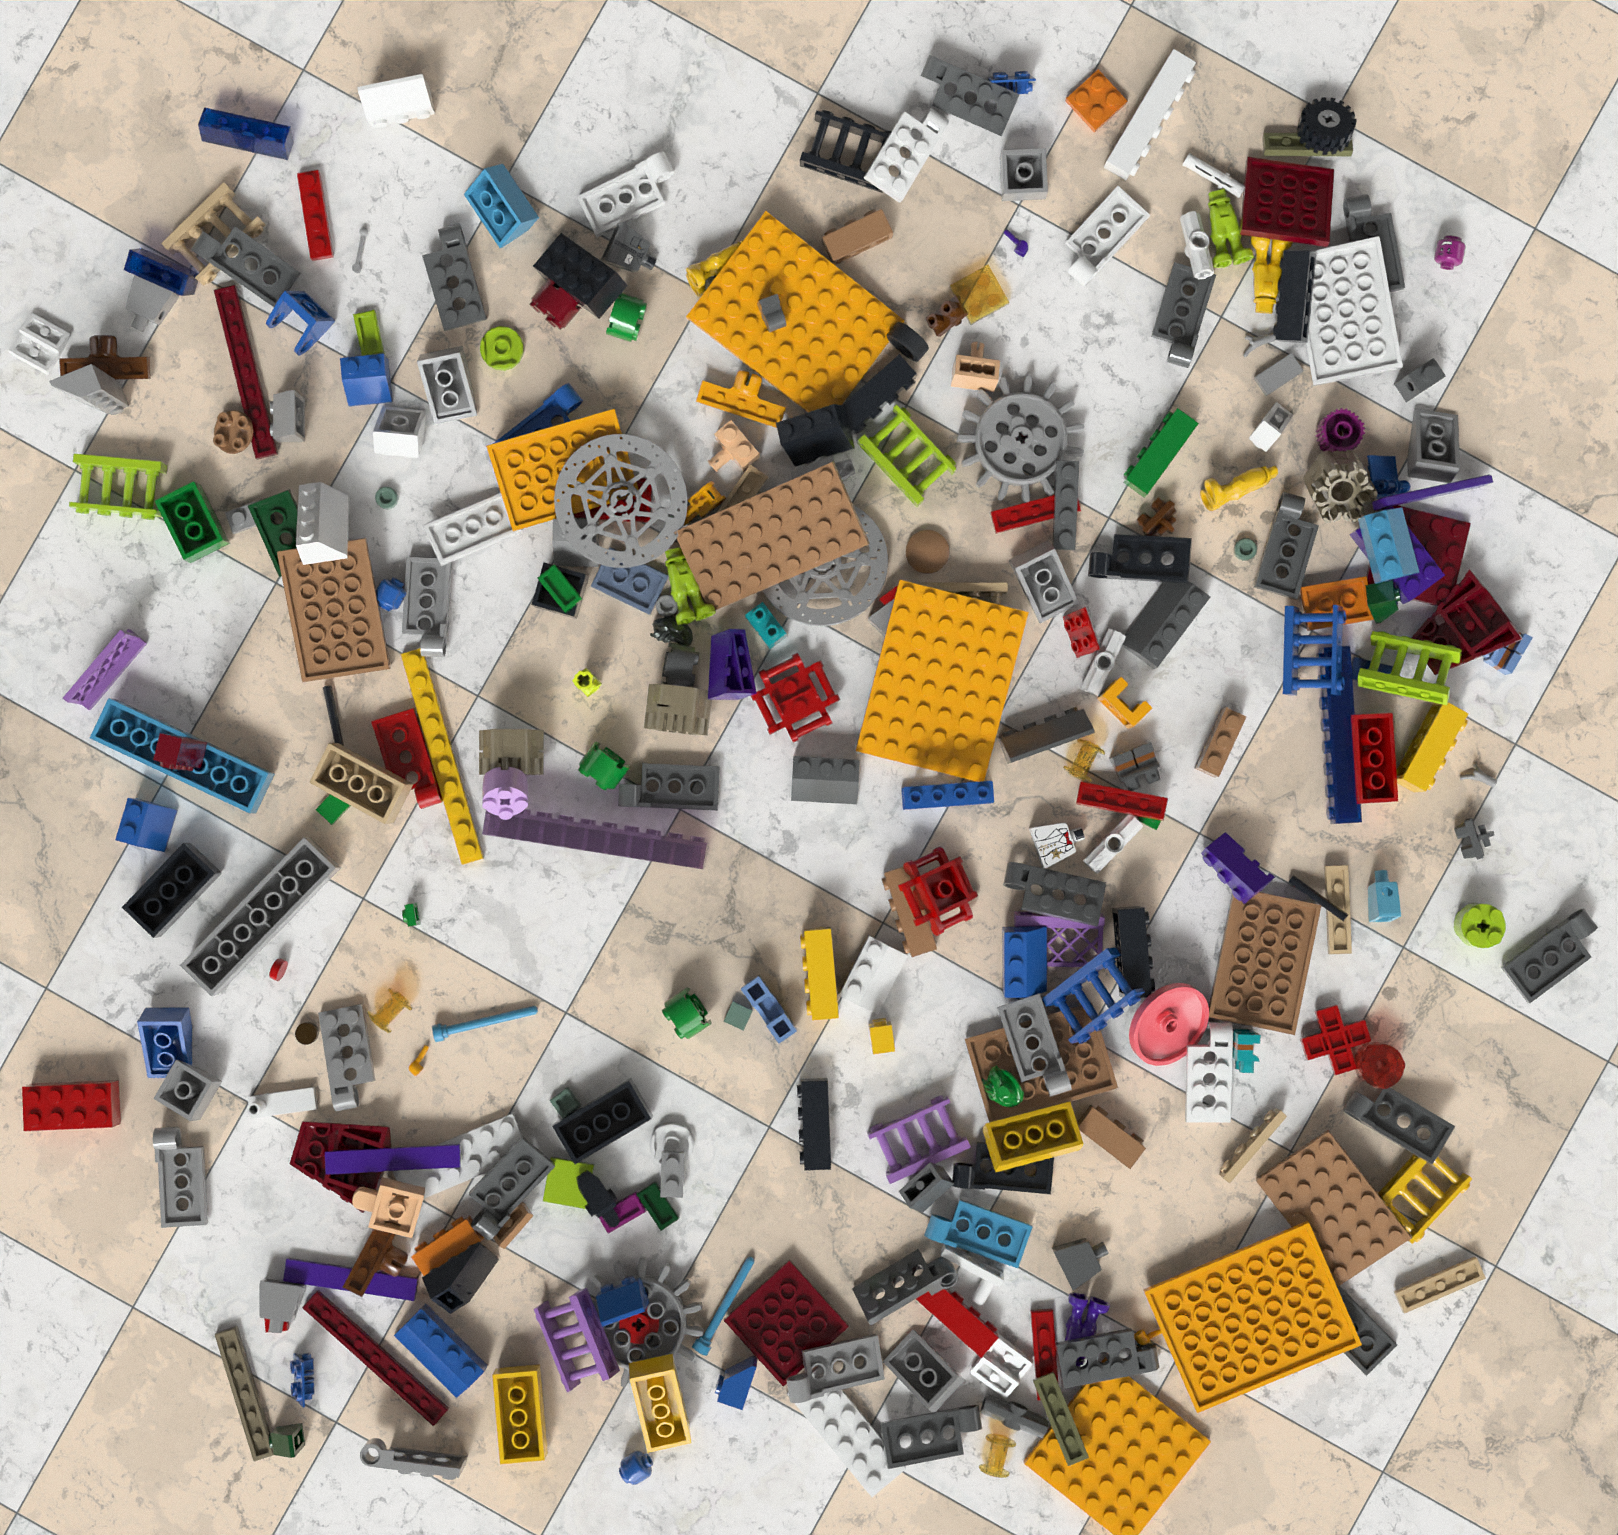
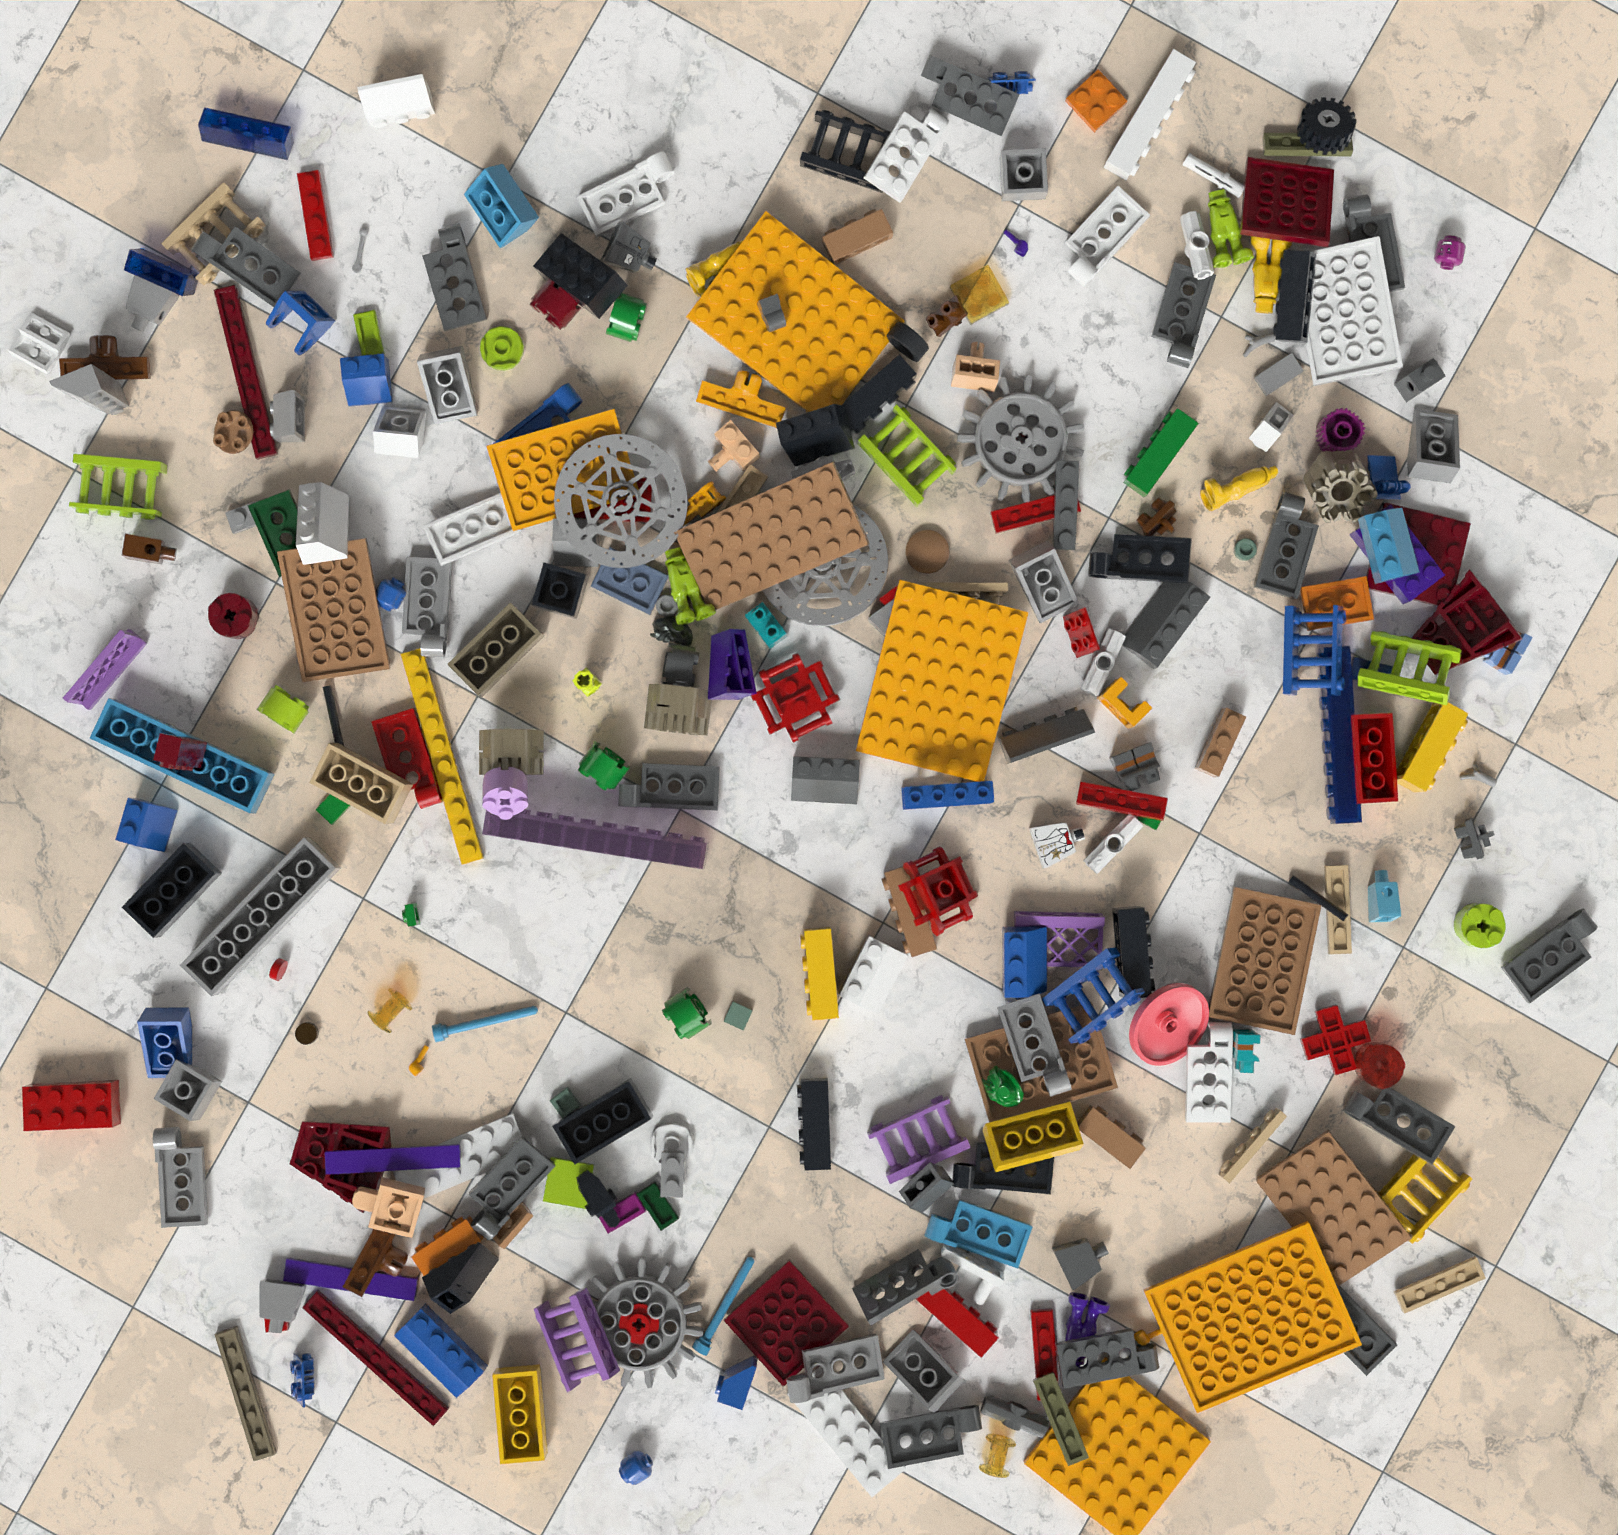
green brick [155,481,230,563] -> none
white piece [247,1087,318,1119] -> none
dark green slope [269,1423,305,1458] -> none
light grey hinge [318,1004,376,1111] -> none
light grey hinge [360,1438,467,1480] -> none
sand green tile [375,487,398,509] -> none
green tile [537,564,583,613] -> none
blue slope [596,1276,649,1327] -> none
yellow brick [629,1353,692,1453] -> none
medium blue arch [741,975,797,1044] -> none
yellow brick [868,1018,895,1054] -> none
white slope [970,1334,1033,1399] -> none
dark grey hinge [1003,862,1106,927] -> none
clear yellow hose [1063,739,1105,782] -> none
dark purple wedge [1201,832,1275,904] -> none
dark green slope [1365,580,1401,624] -> none
dark purple tile [1372,474,1493,510] -> none
none -> reddish brown torso [122,533,177,565]
none -> dark red brick [208,593,259,639]
none -> lime brick [256,685,309,734]
none -> dark tan brick [447,602,544,697]

